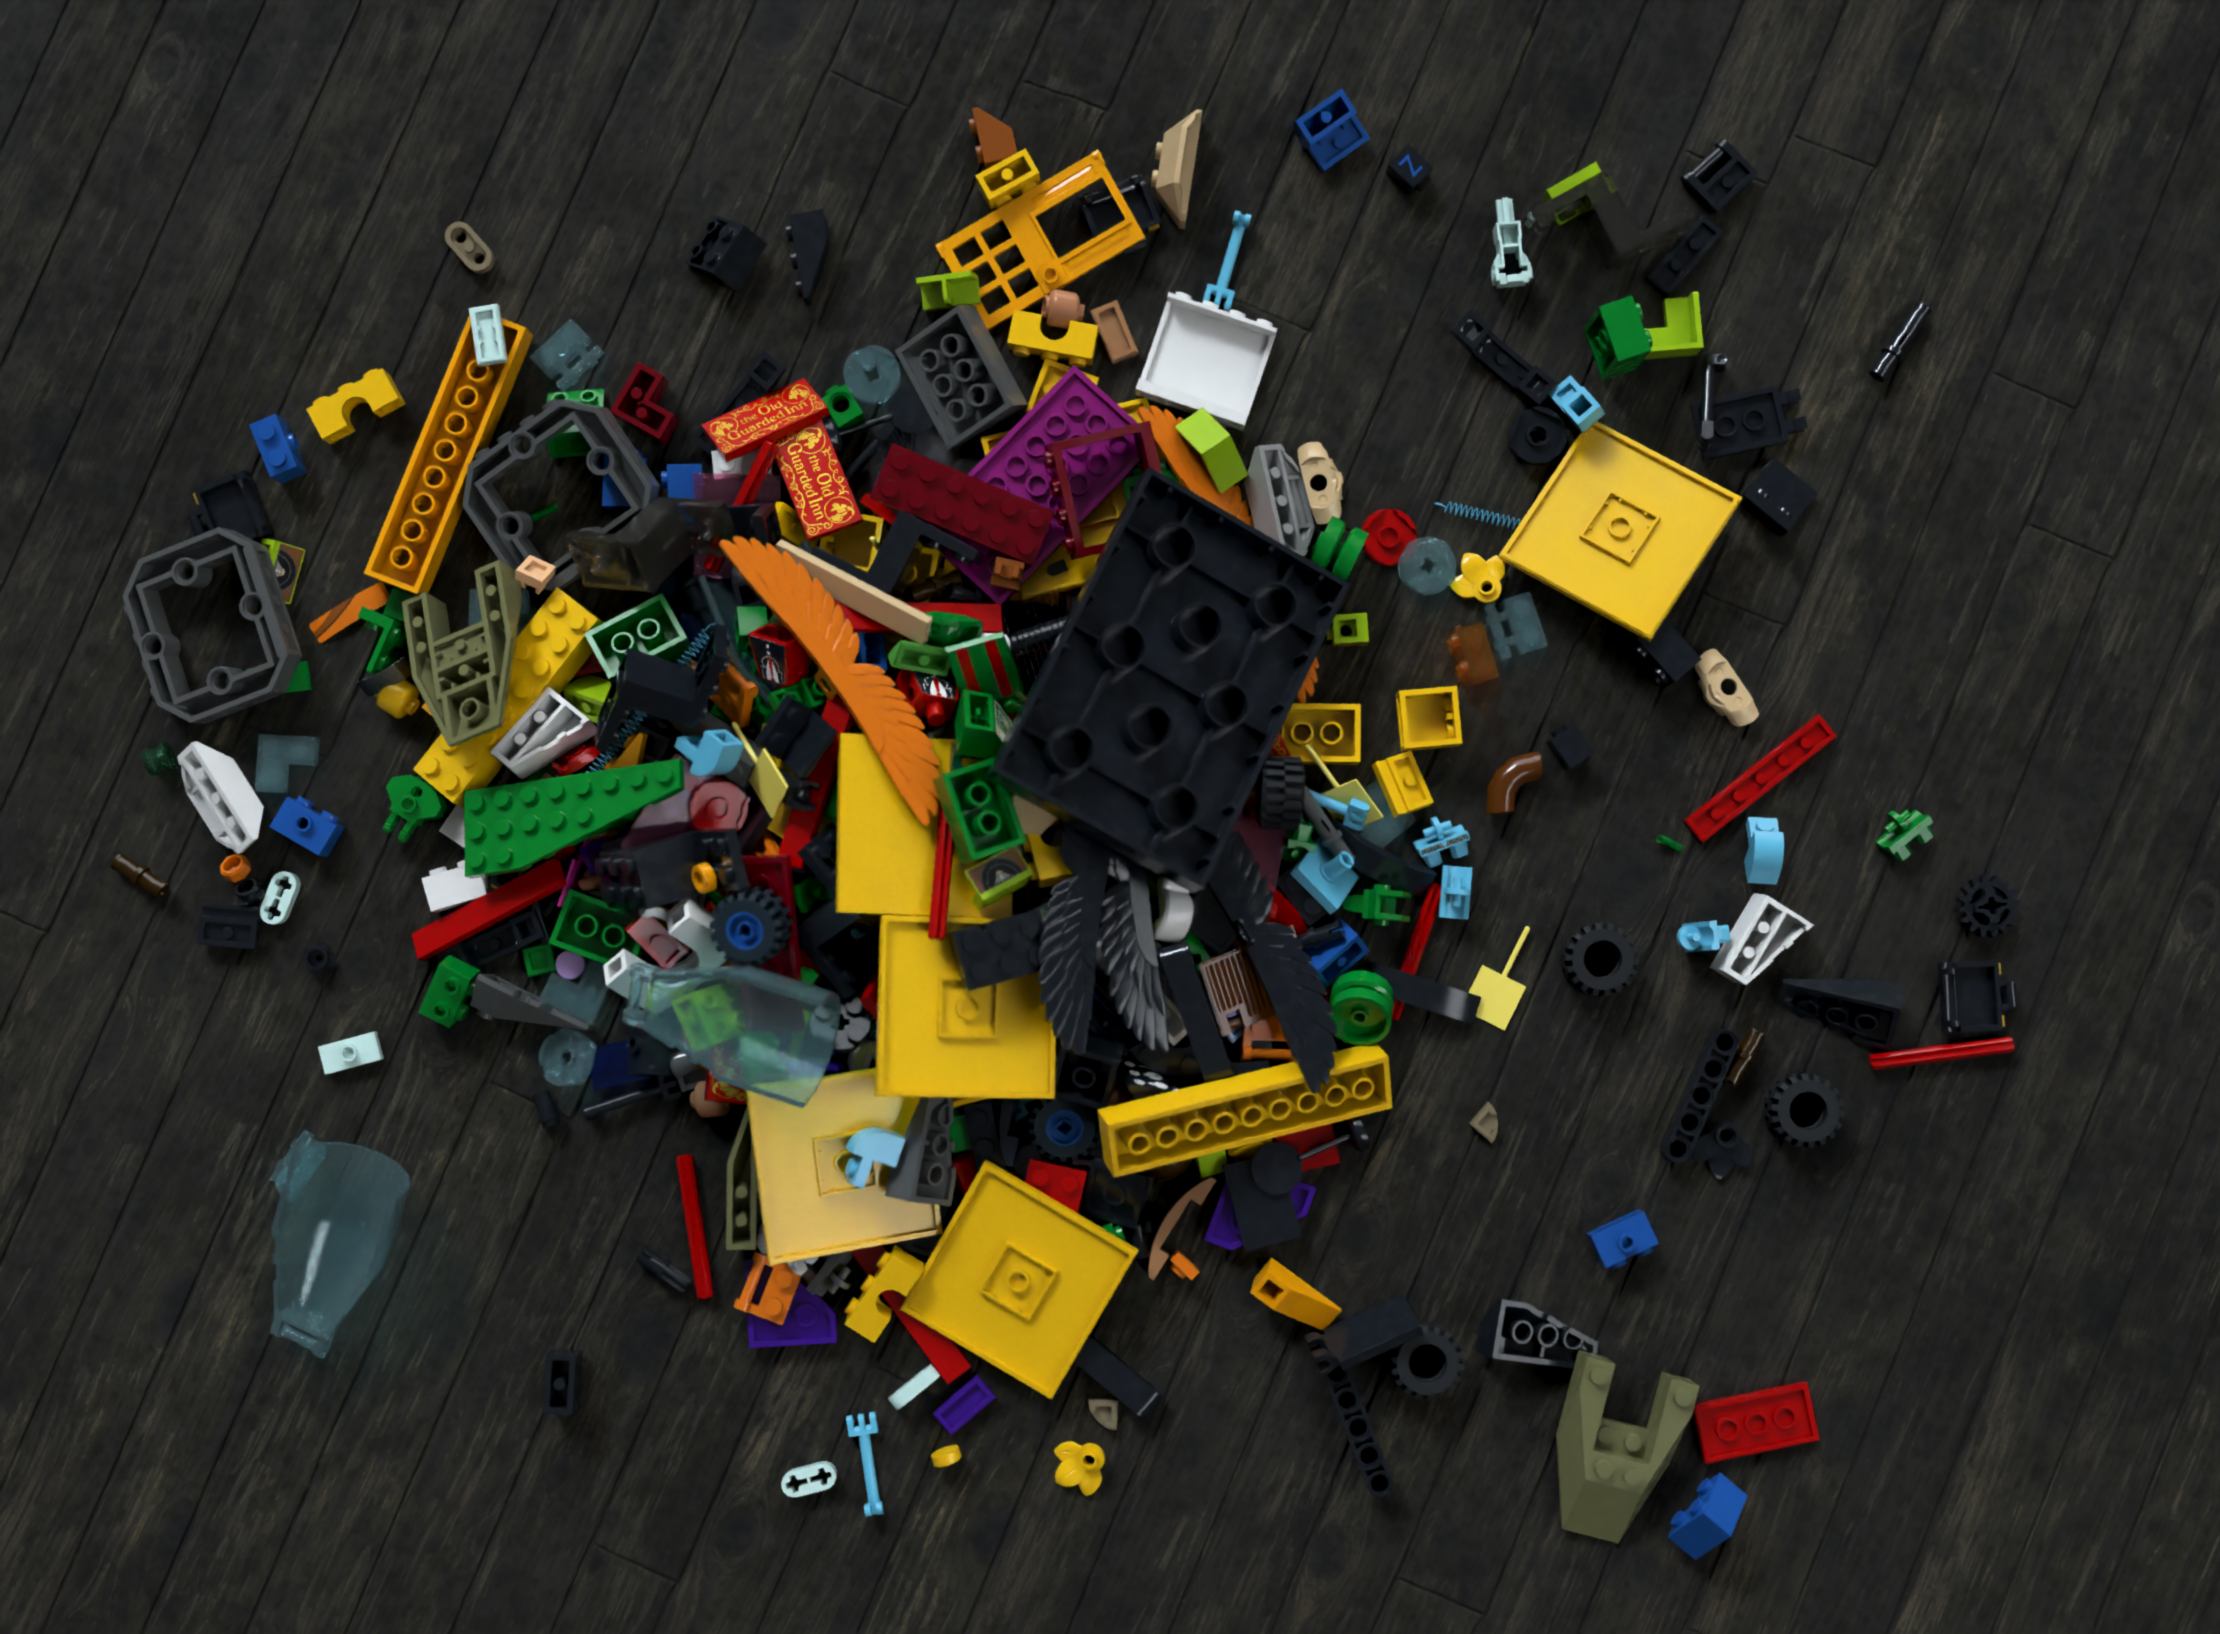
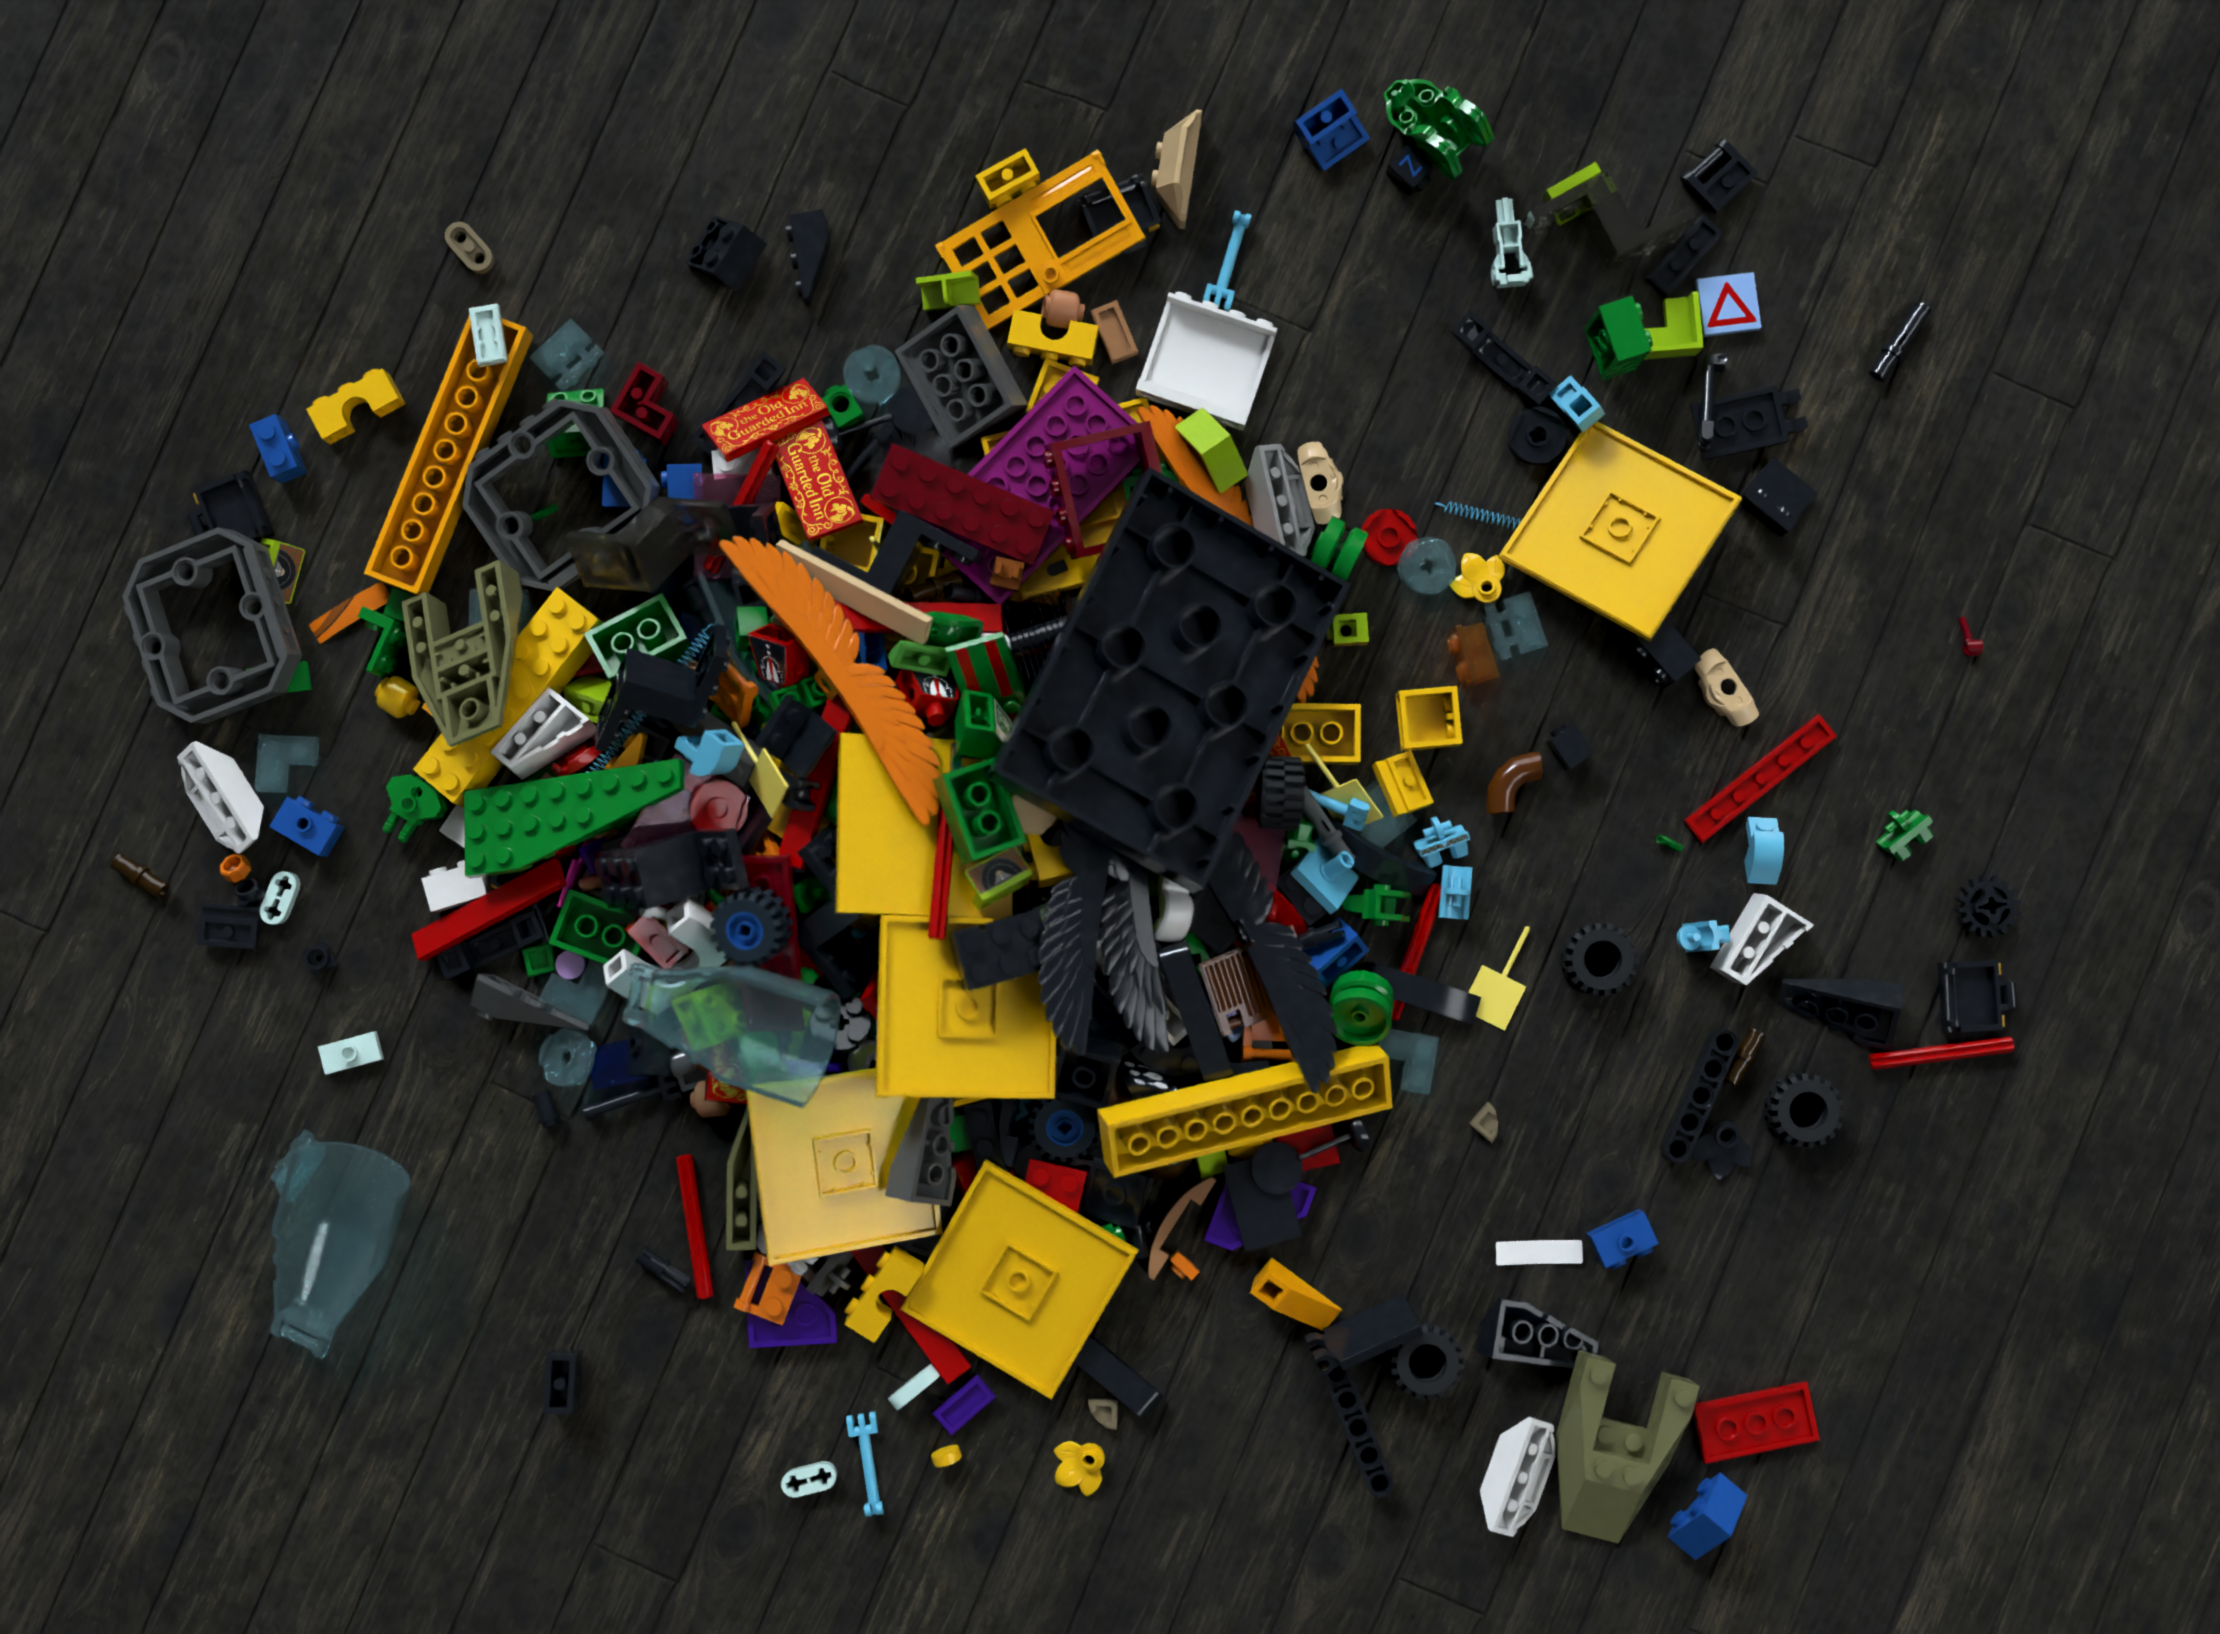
clear green wheel [141,742,177,777] -> none
black sticker [357,657,412,696] -> none
green brick [418,955,481,1028] -> none
light nougat tile [515,555,556,595] -> none
light orange tile [691,862,717,894] -> none
medium azure brick [845,1127,906,1189] -> none
dark orange slope [968,107,1017,169] -> none
none -> clear light blue plate [1378,1029,1439,1095]
none -> green animal [1383,79,1494,180]
none -> white wedge [1480,1417,1556,1537]
none -> white sticker [1496,1240,1583,1265]
none -> light blue tile [1695,272,1762,337]
none -> dark red hand [1958,616,1984,656]

